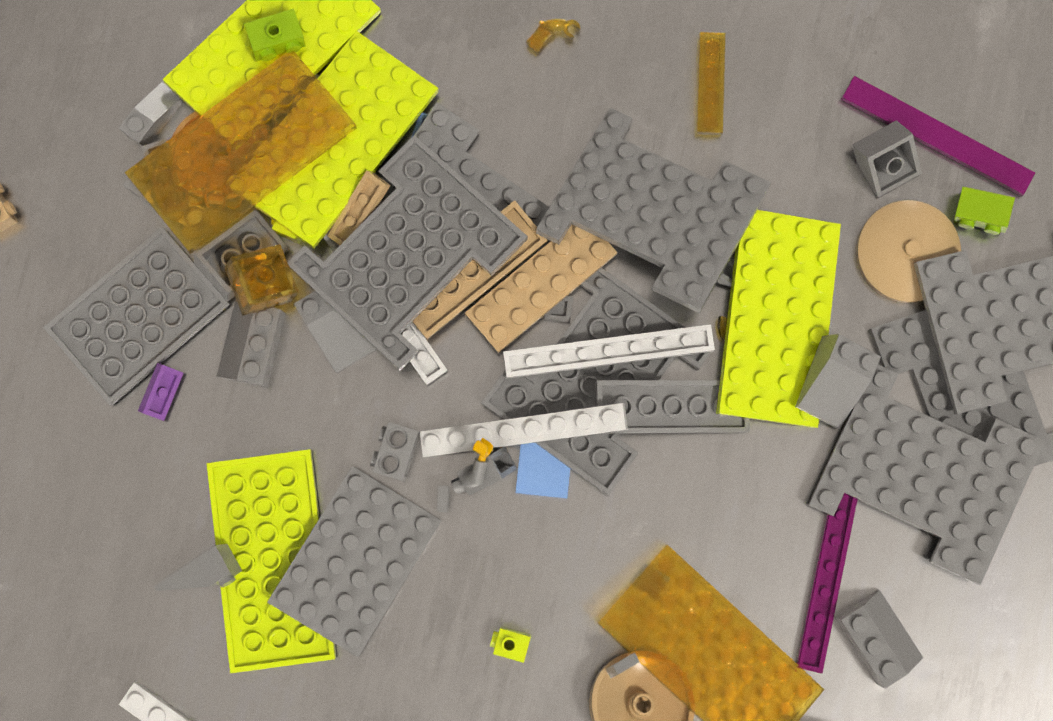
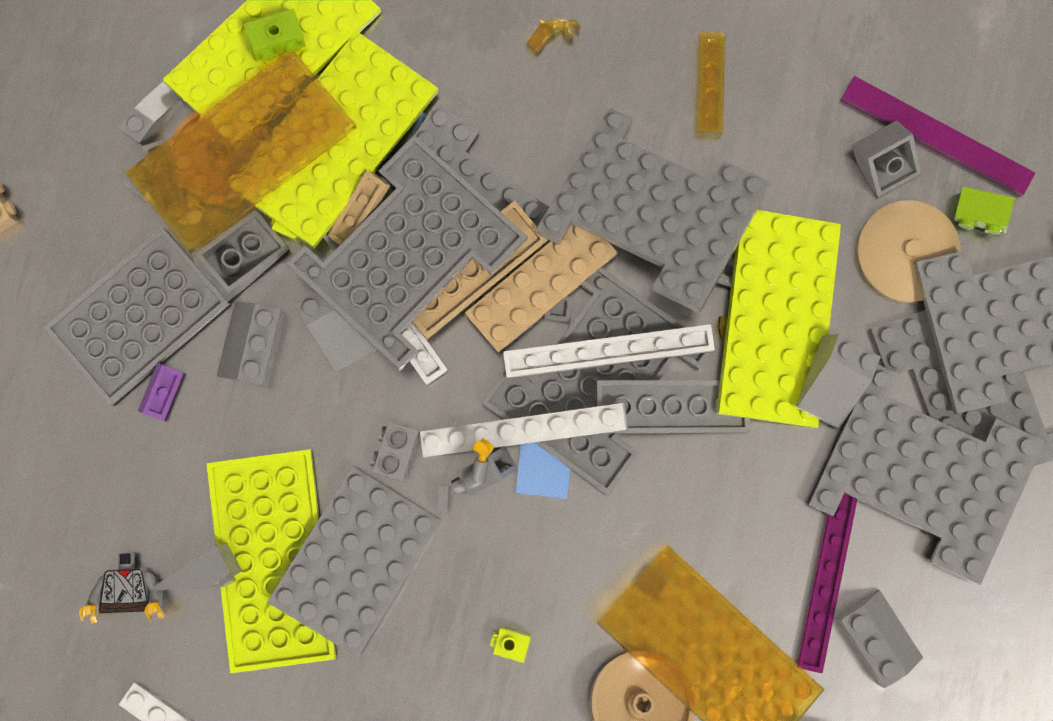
clear yellow brick [225,244,299,316] -> none
light grey tile [606,652,640,678] -> none
none -> torso [79,553,164,624]

